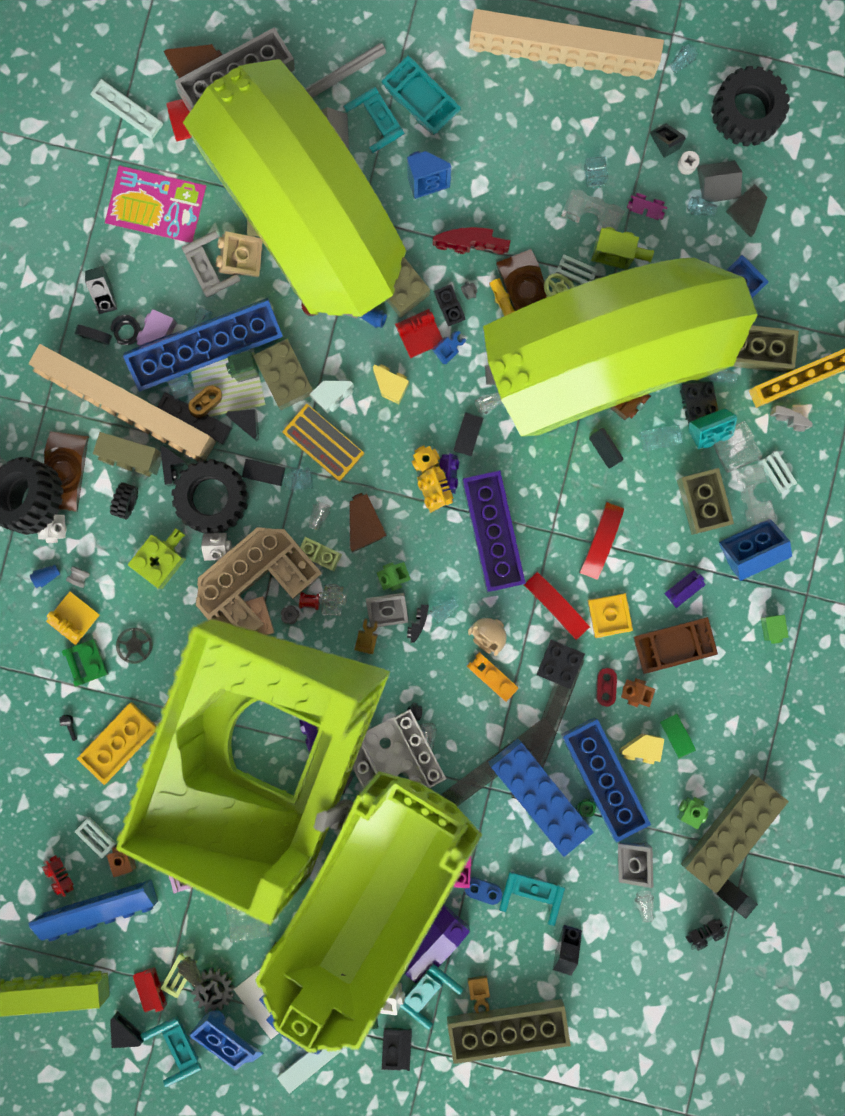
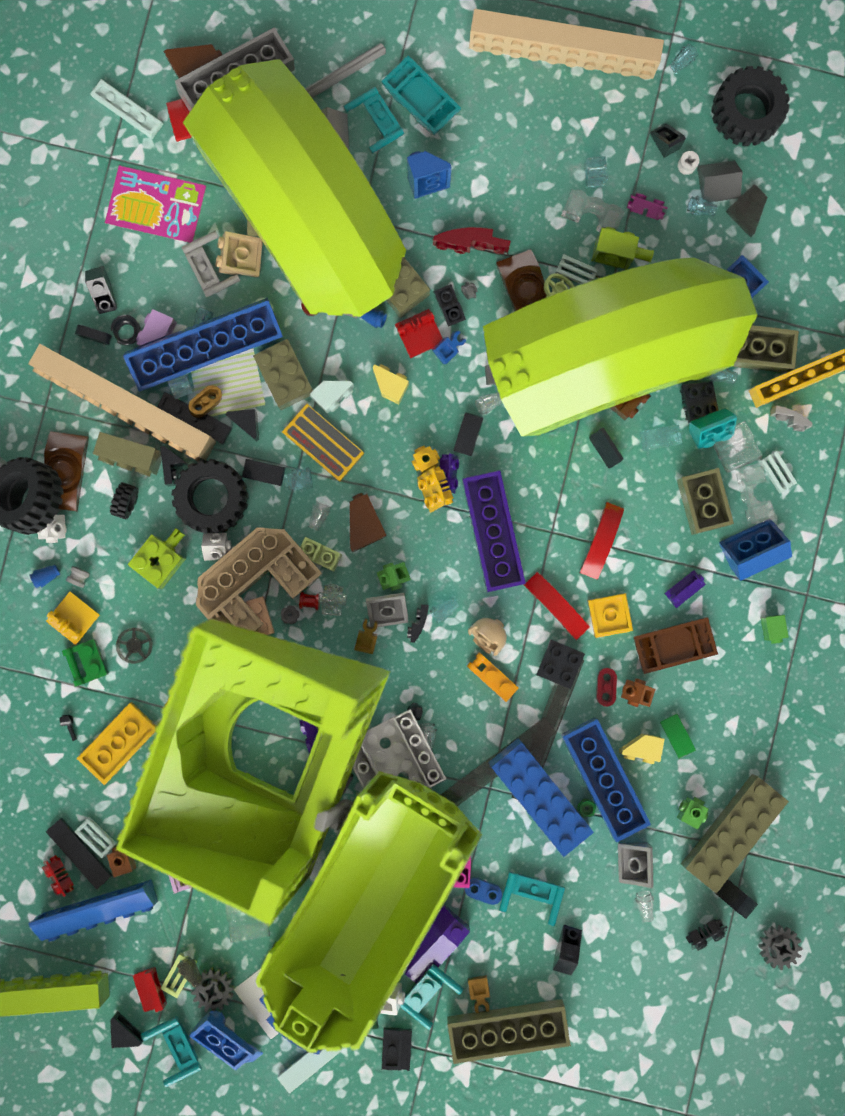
clear green brick [226,350,260,383] -> none
yellow pin [489,278,515,316] -> none
none -> black tile [46,818,113,890]
none -> dark grey gear [758,925,803,970]

